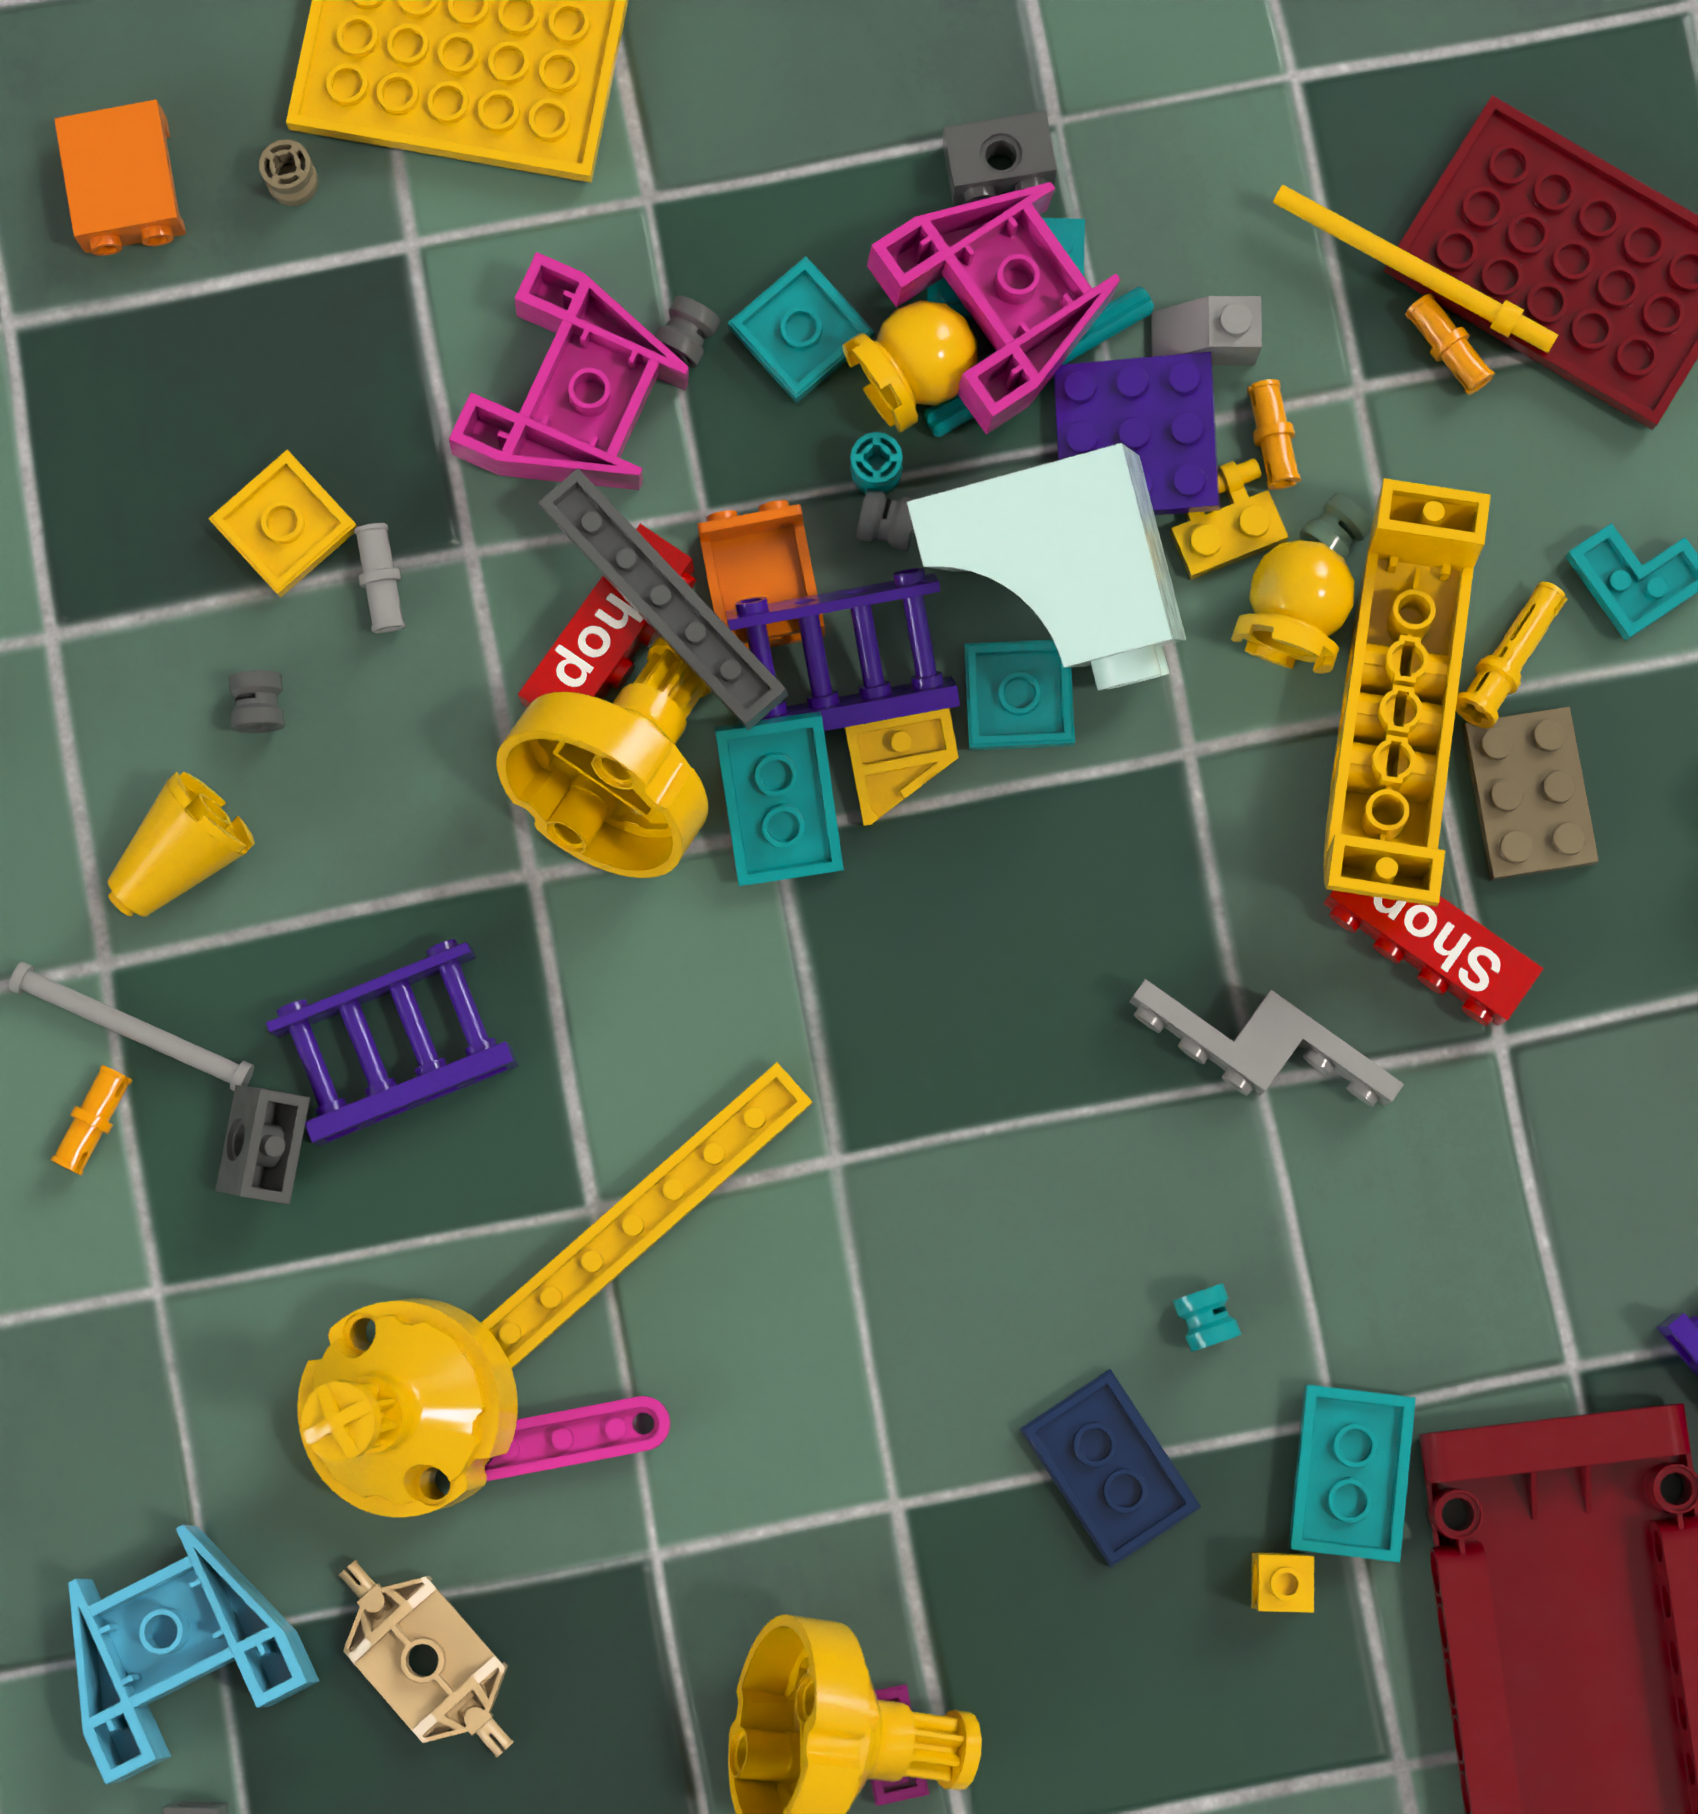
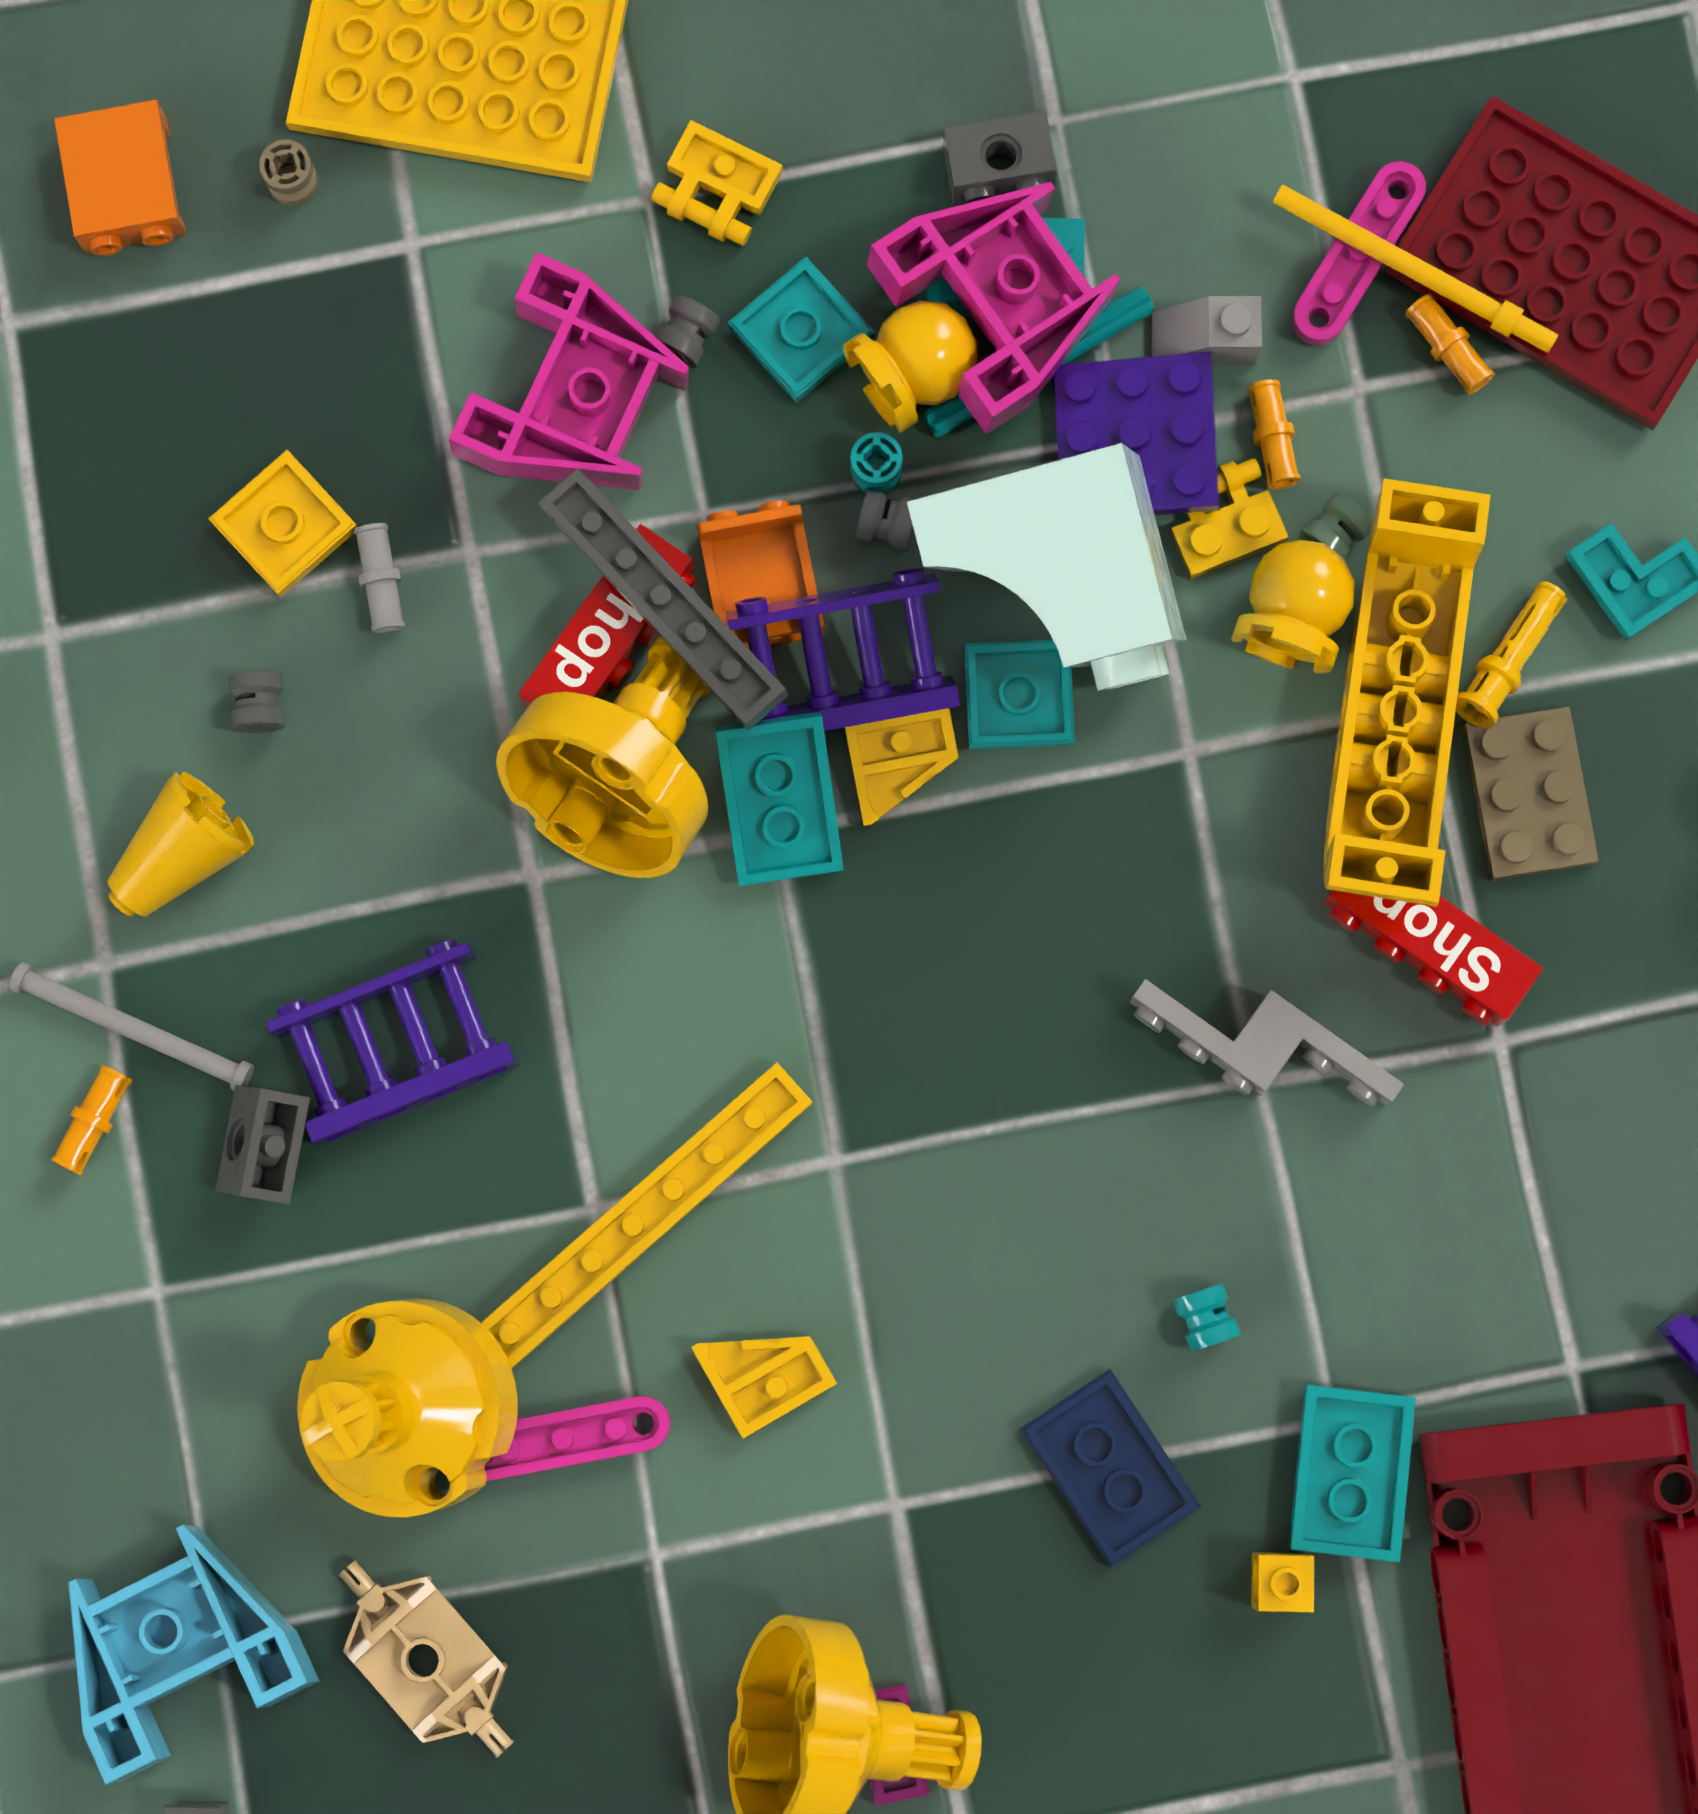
none -> yellow plate [651,120,783,246]
none -> yellow wing [691,1336,837,1439]
none -> dark pink plate [1292,161,1426,346]

